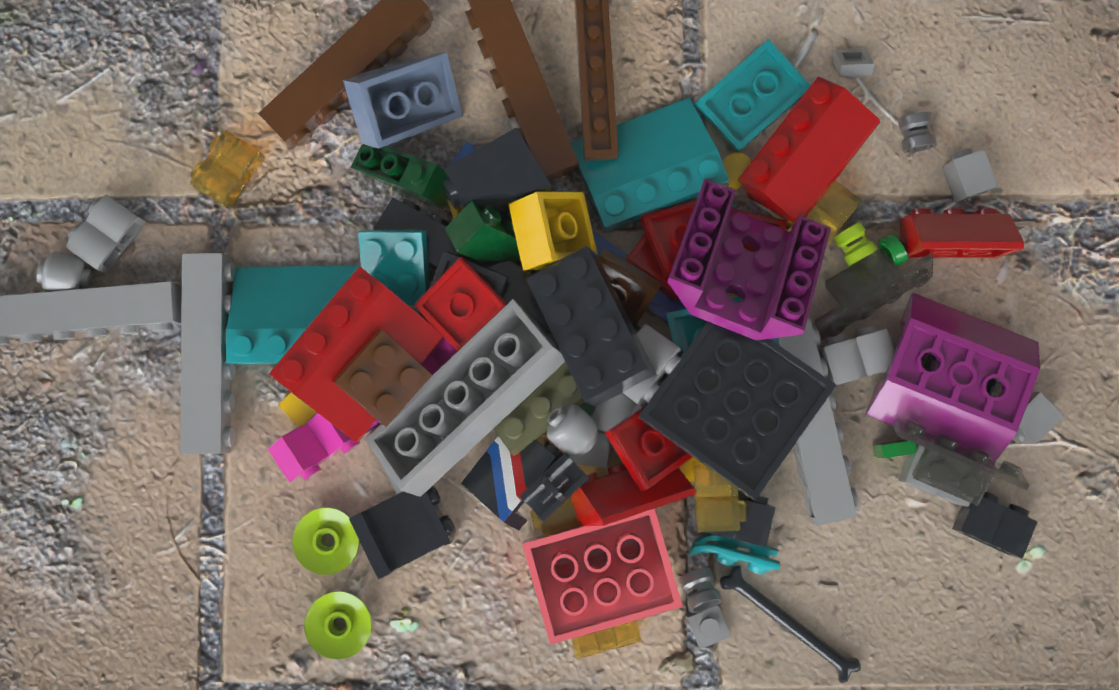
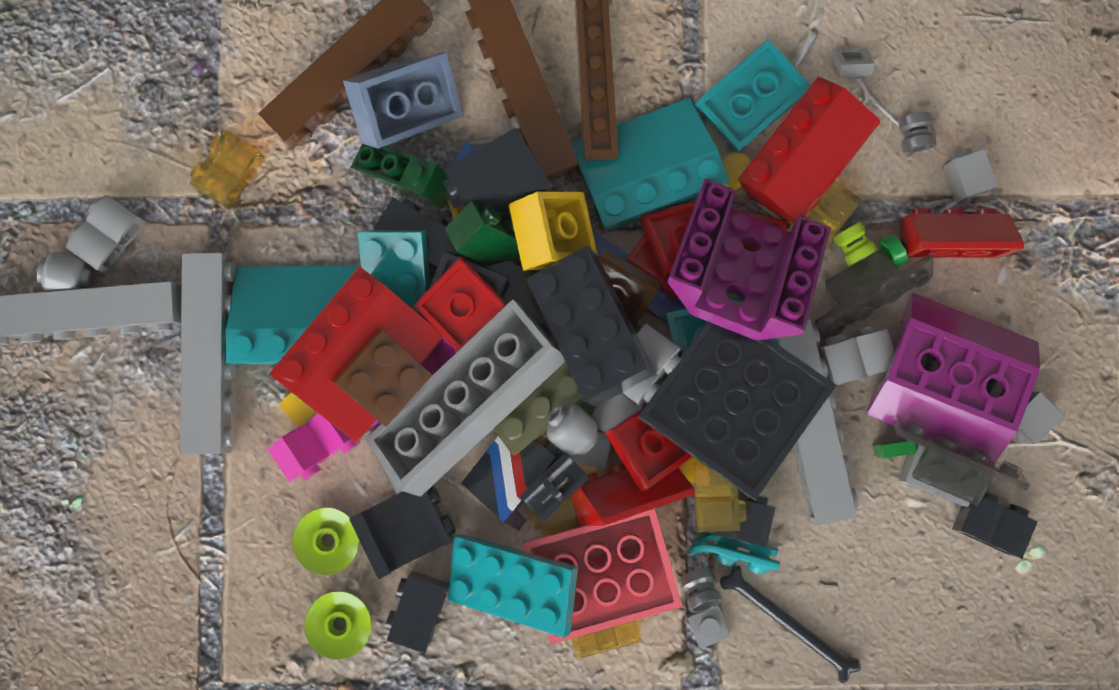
none -> black brick [385,571,450,654]
none -> teal plate [448,534,578,638]

